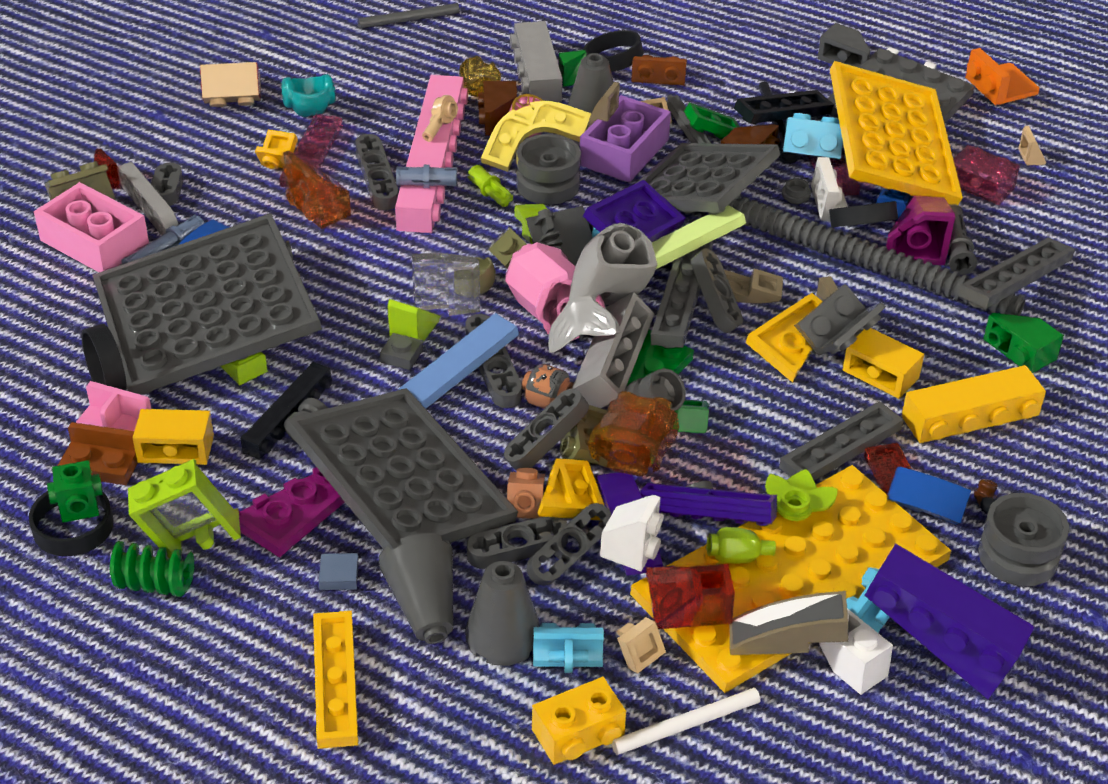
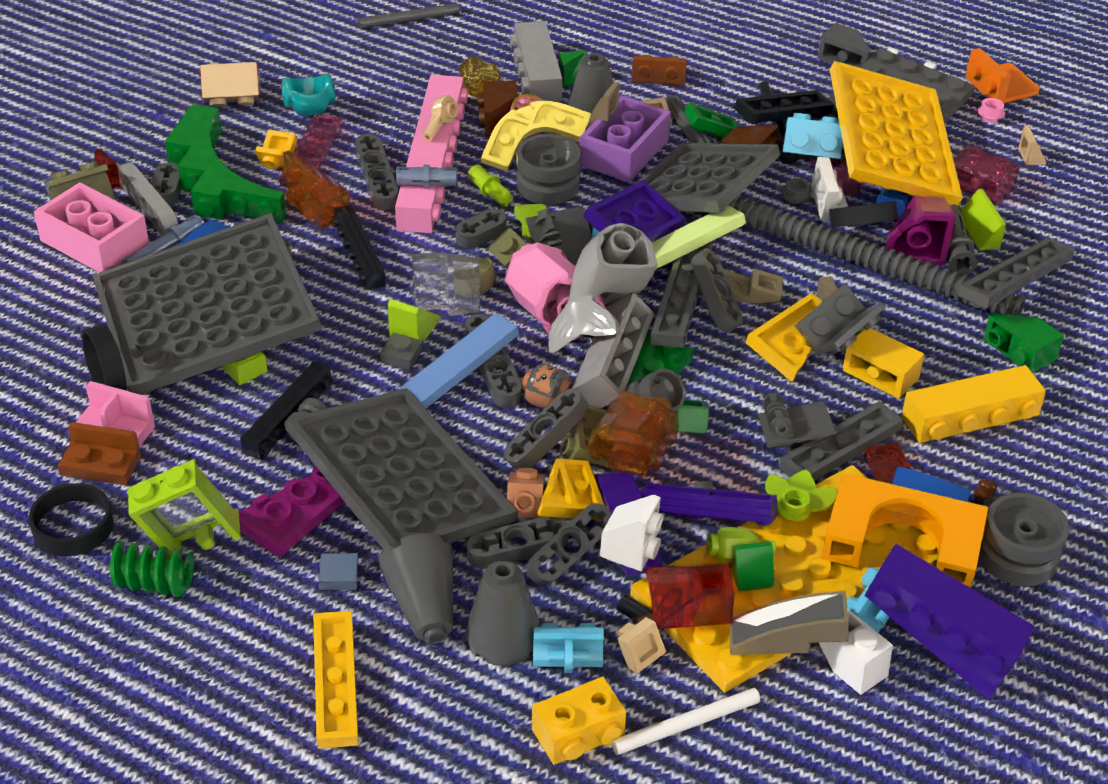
green brick [47,460,103,523] -> none
yellow brick [133,409,214,465] -> none
black tyre [583,30,644,72] -> none
none -> green arch [165,104,287,223]
none -> black piece [331,205,386,290]
none -> dark grey beam [456,209,506,249]
none -> black arm [617,595,658,627]
none -> green slope [731,542,774,591]
none -> dark grey hinge [758,393,836,448]
none -> light orange arch [821,473,988,588]
none -> lime slope [962,189,1006,250]
none -> bright pink plate [978,98,1005,123]

